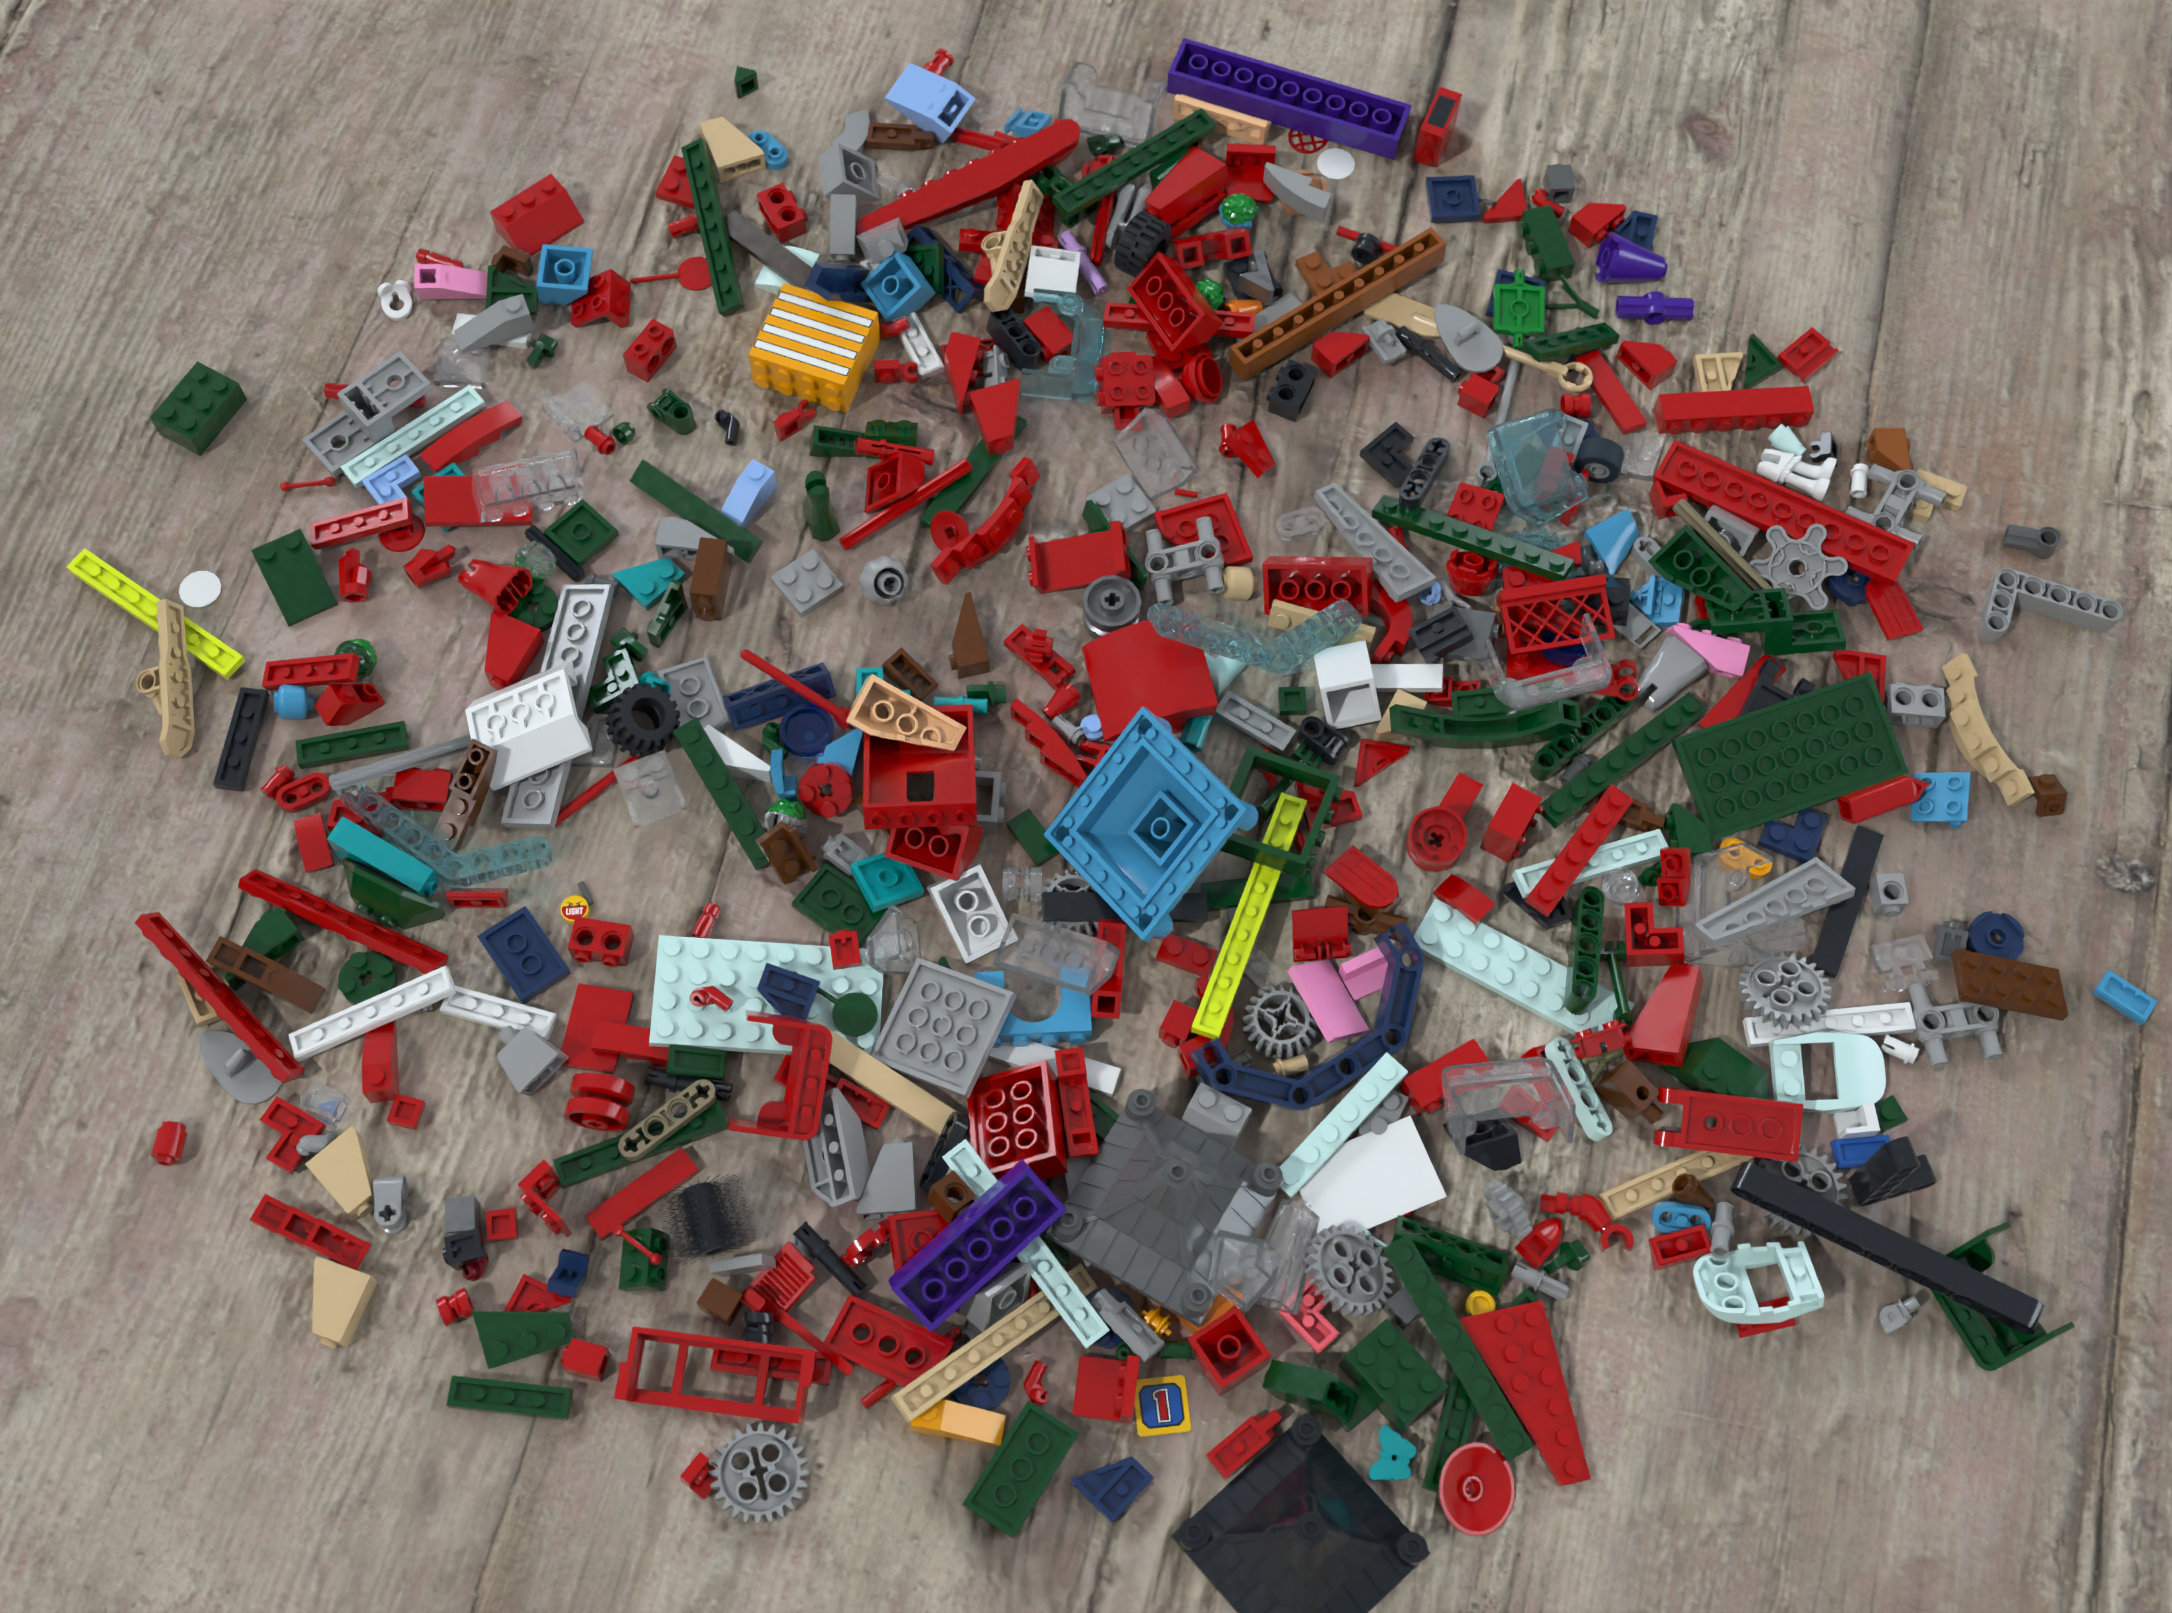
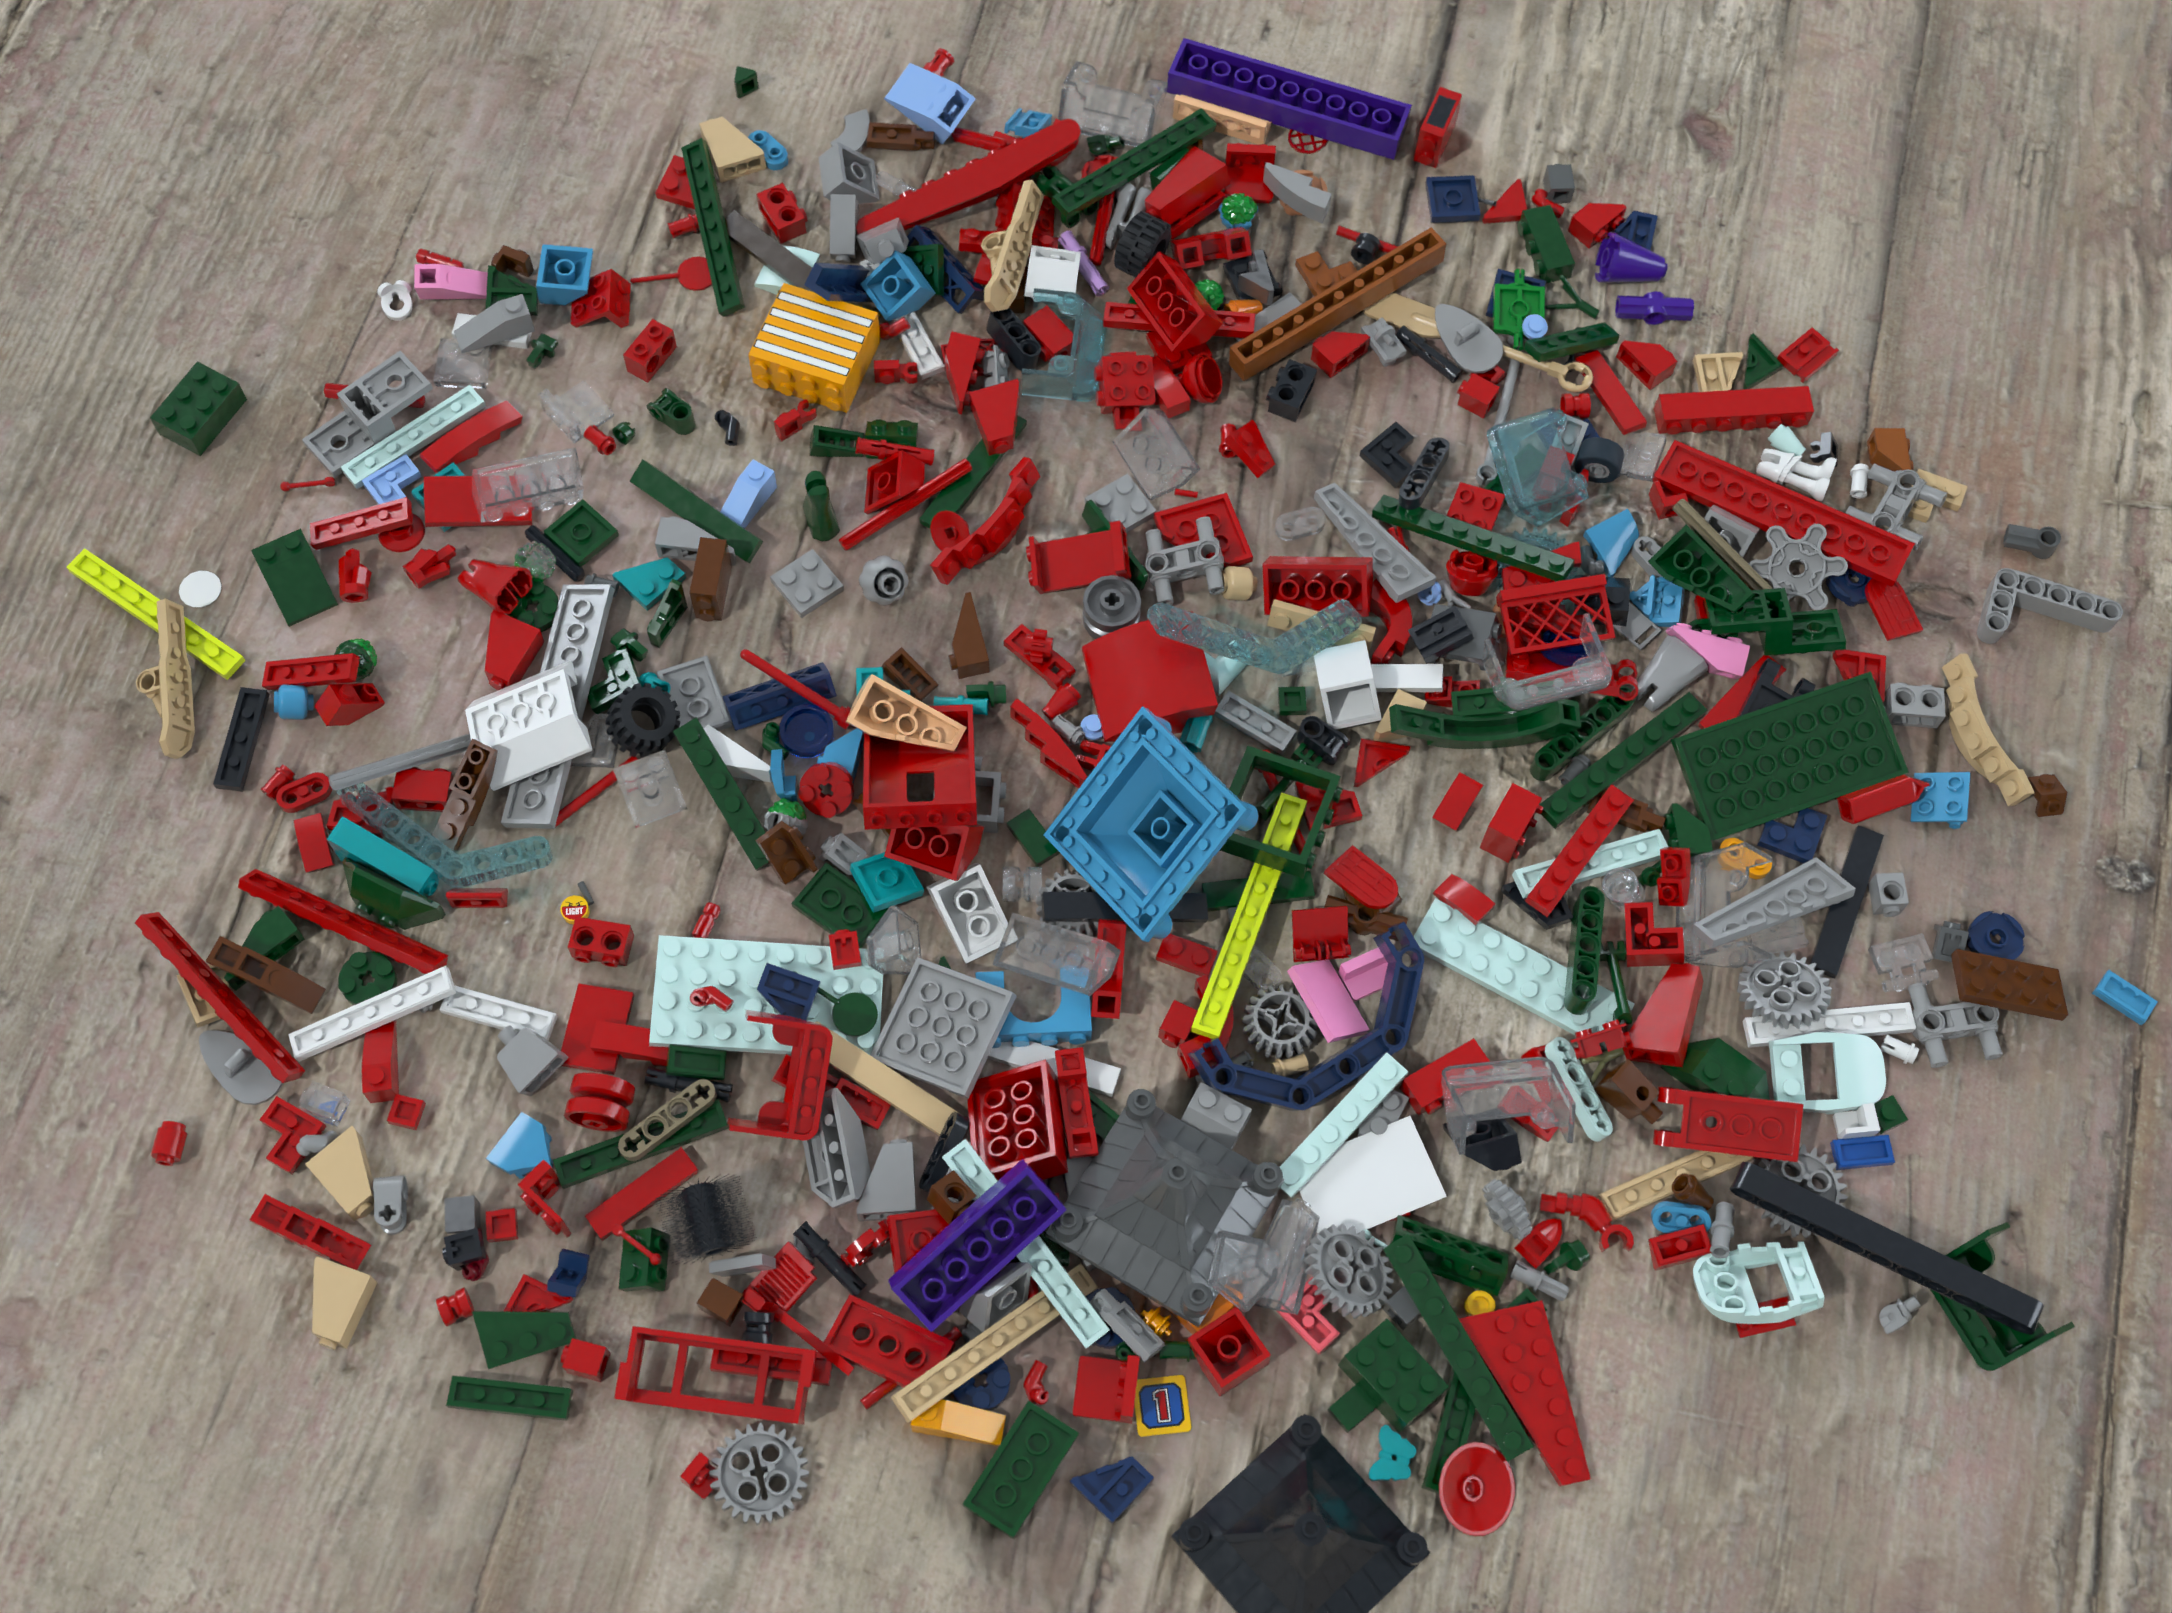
dark green plate [295,721,410,769] -> none
dark blue plate [477,906,571,1004] -> none
red slope [490,174,584,257] -> none
red hinge [1205,1409,1282,1480] -> none
dark green slope [1262,1359,1359,1424] -> none
white sticker [1317,148,1355,179] -> none
red wheel [1406,807,1467,873] -> none
black beam [1848,1136,1938,1207] -> none
none -> dark azure slope [486,1112,553,1179]
none -> light blue plate [1522,314,1548,339]

